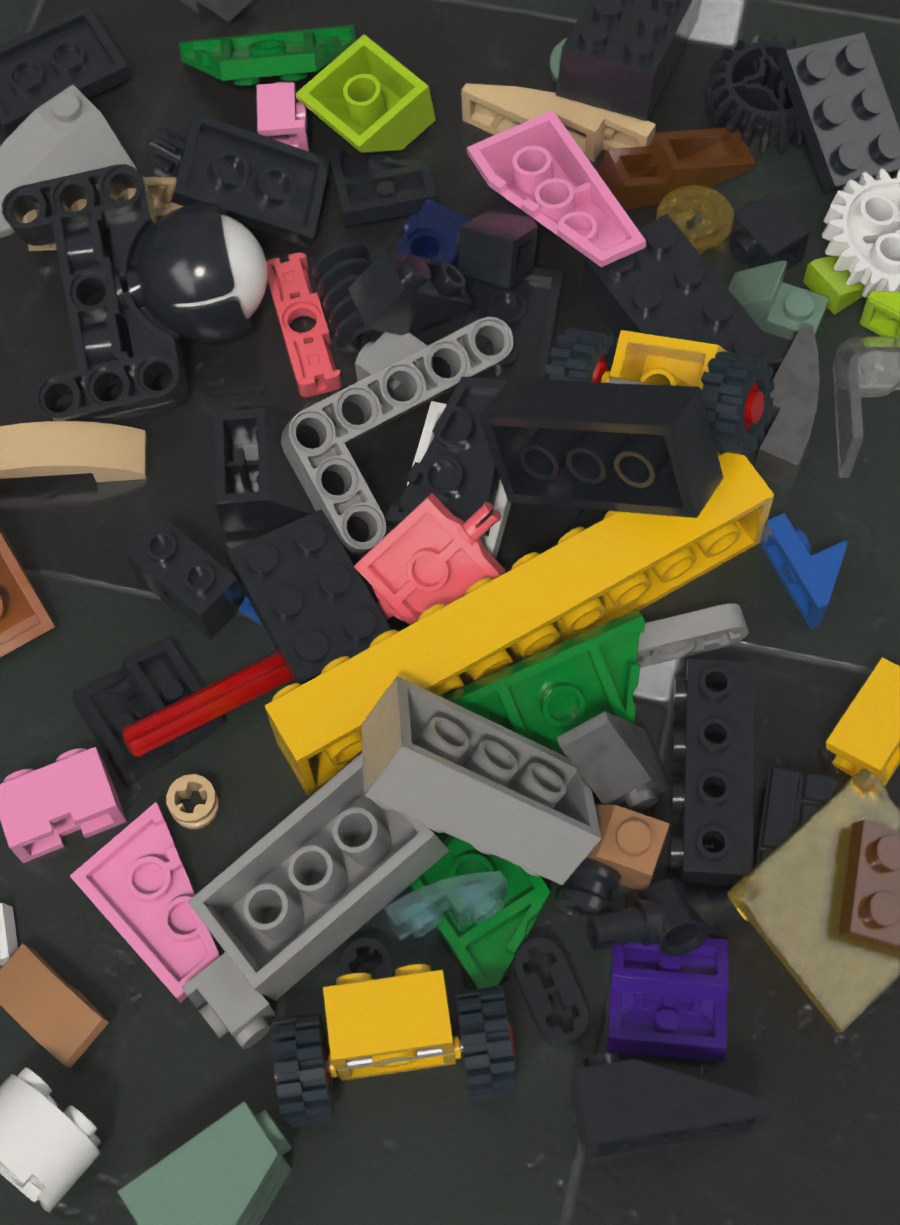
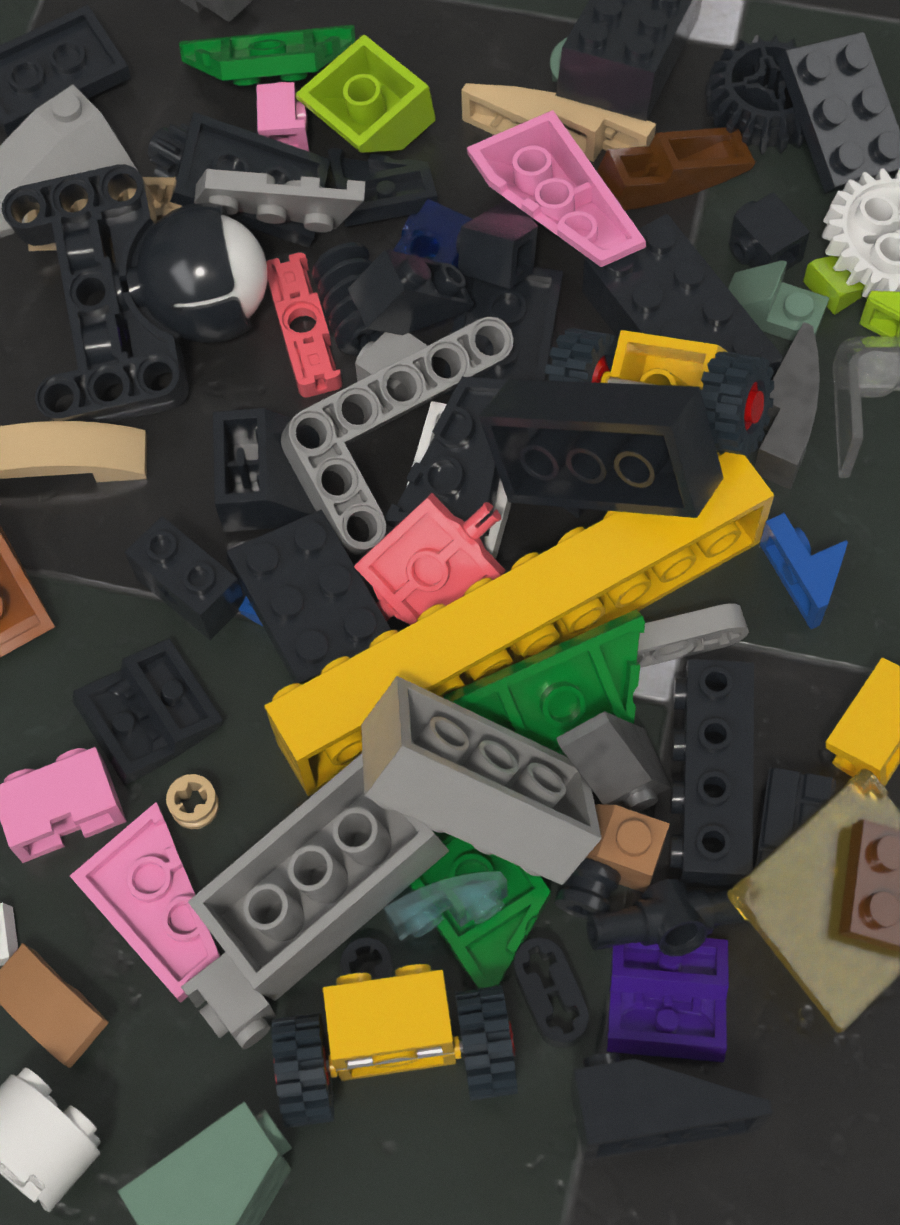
red axle [123,652,292,756] -> none
clear yellow gear [656,185,734,255] -> none
none -> light grey wing [194,169,365,232]

